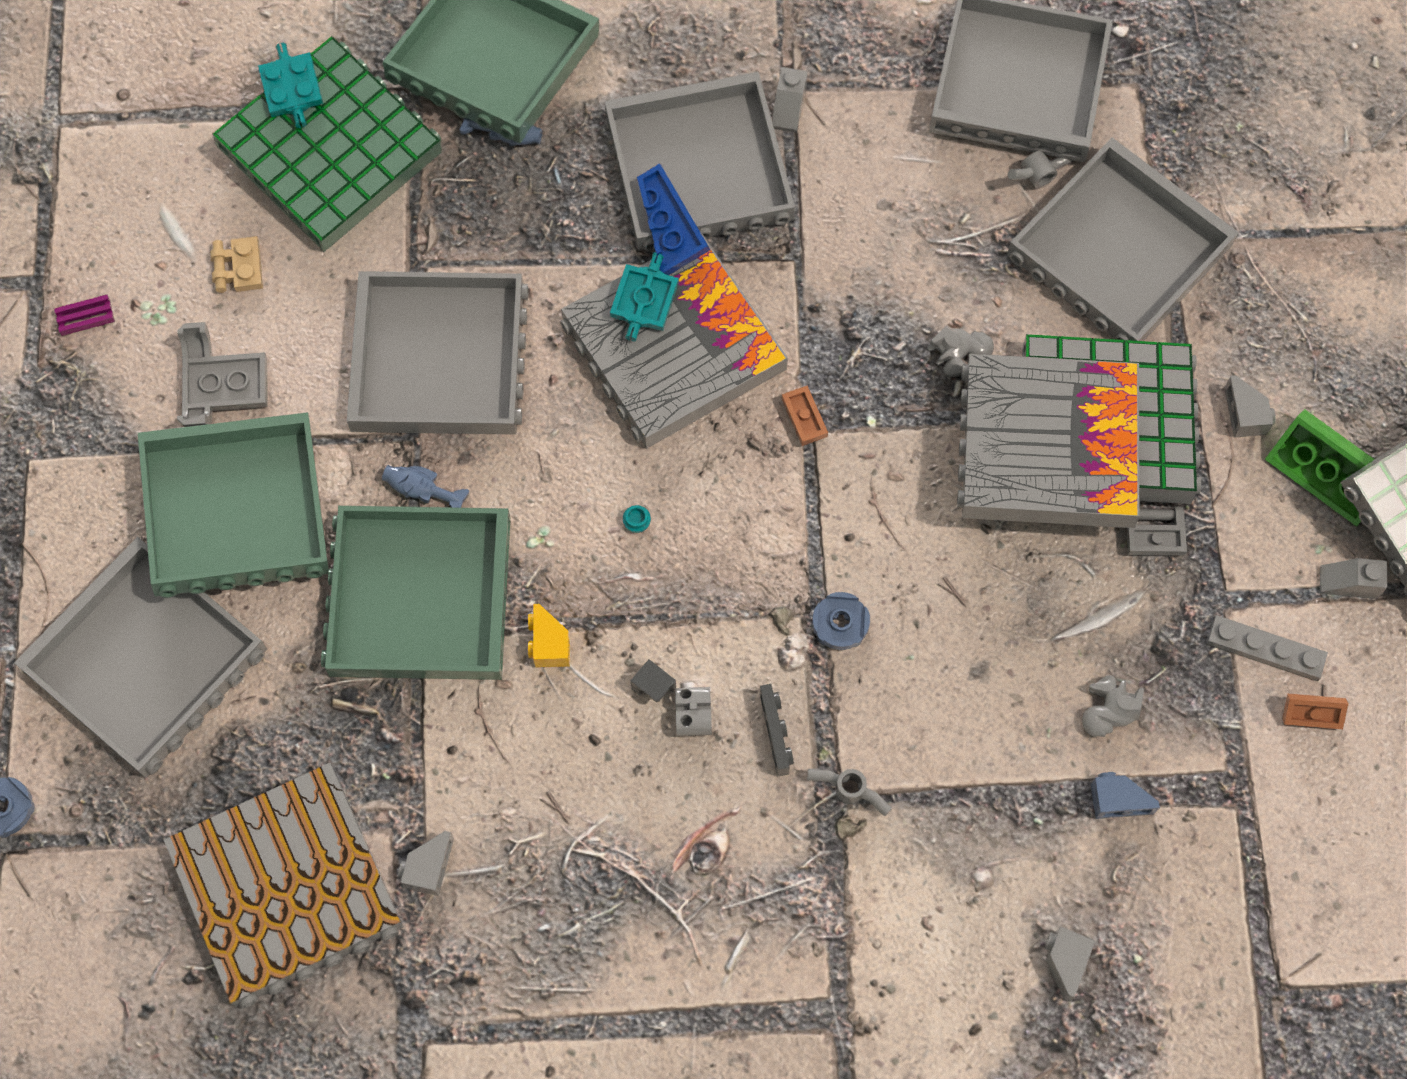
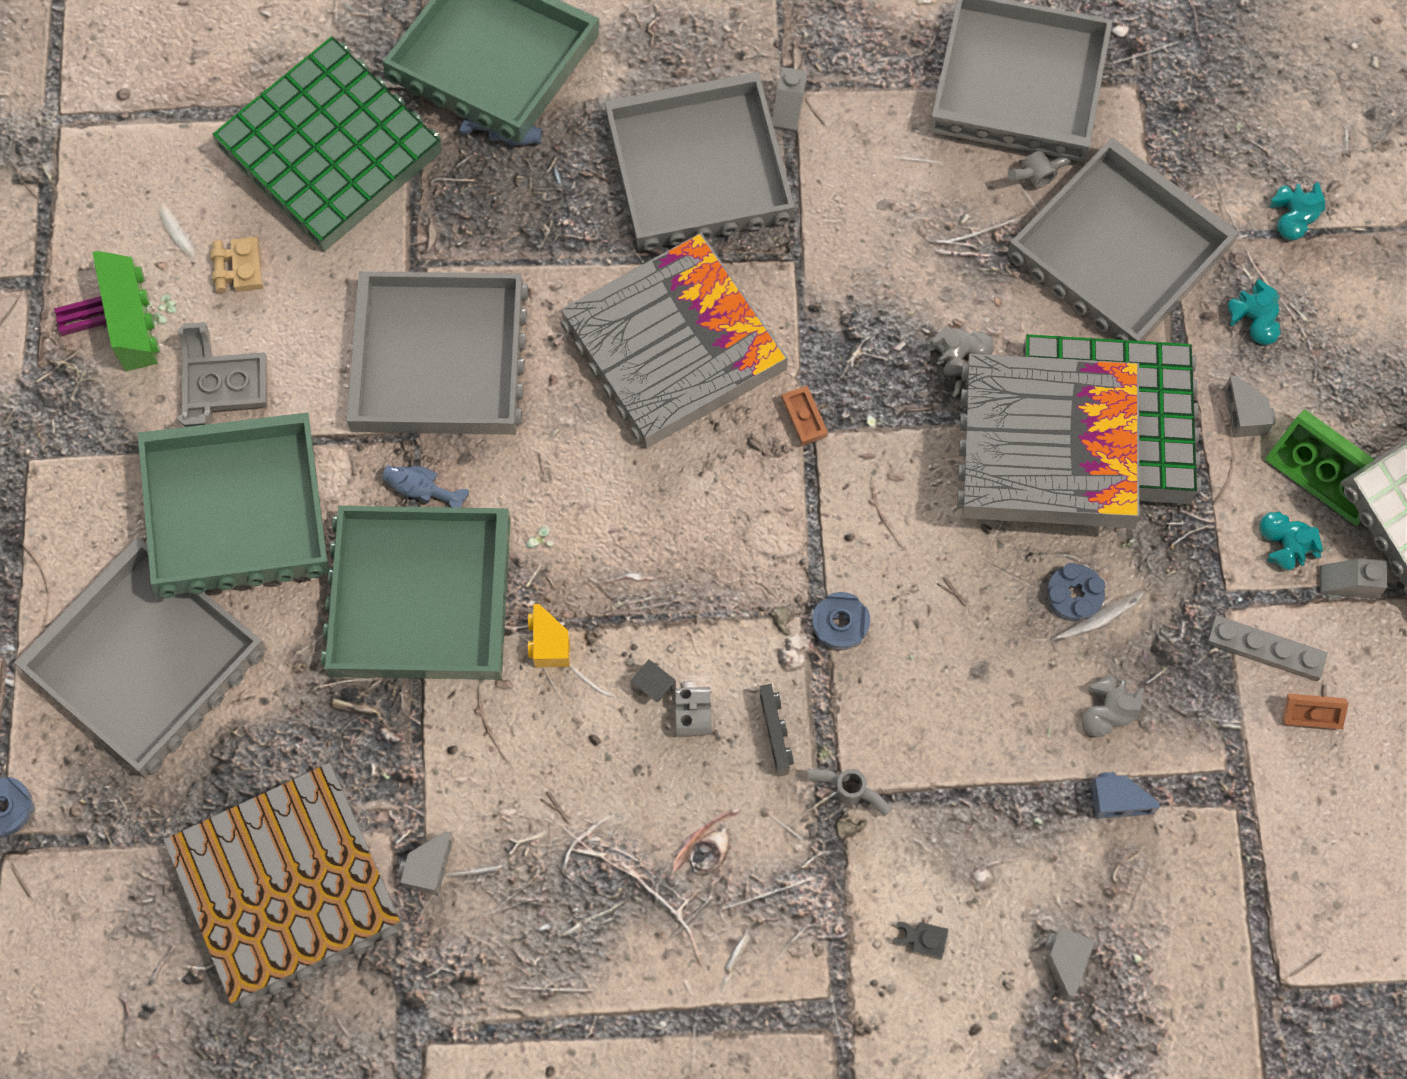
teal plate [258,43,324,128] -> none
teal plate [610,253,679,342] -> none
teal plate [623,505,651,533] -> none
blue wing [637,163,710,275] -> none
light grey plate [1126,506,1187,555] -> none
none -> bright green slope [92,251,160,371]
none -> dark grey plate [892,921,948,960]
none -> sand blue plate [1046,563,1105,622]
none -> teal animal [1228,279,1281,345]
none -> teal animal [1259,512,1323,571]
none -> teal animal [1269,182,1325,240]

